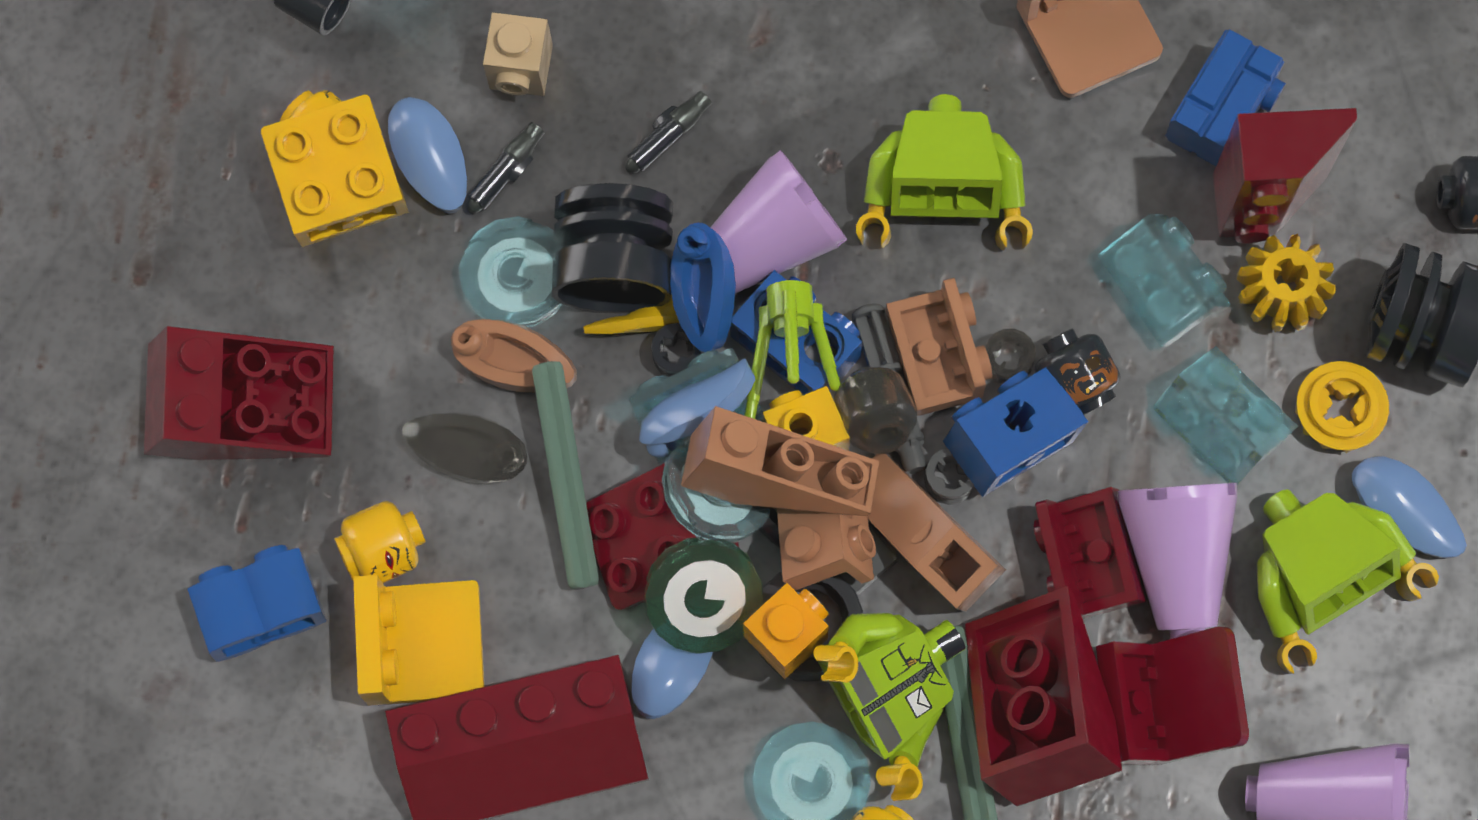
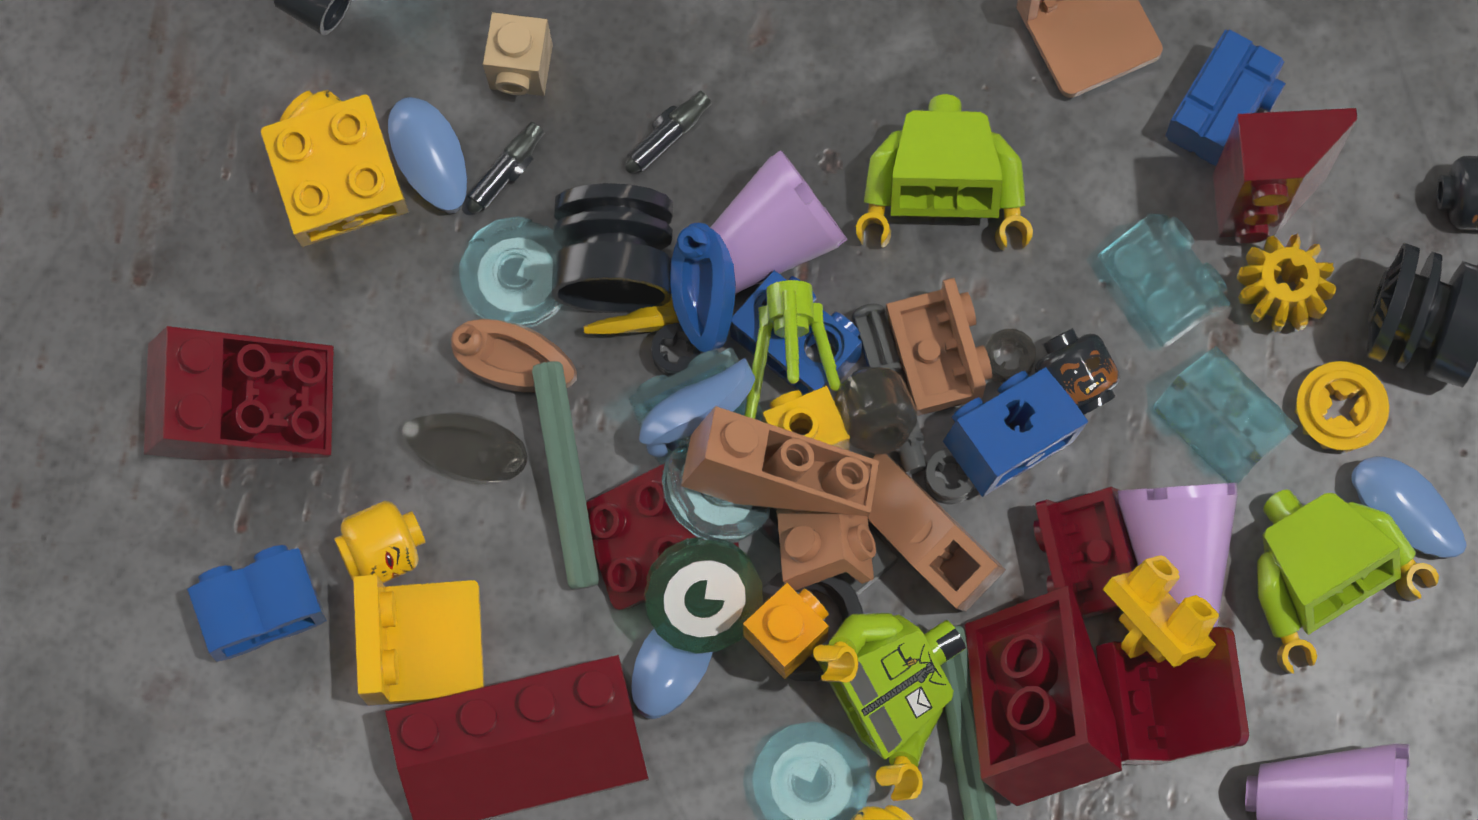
none -> yellow hips [1103,555,1219,667]

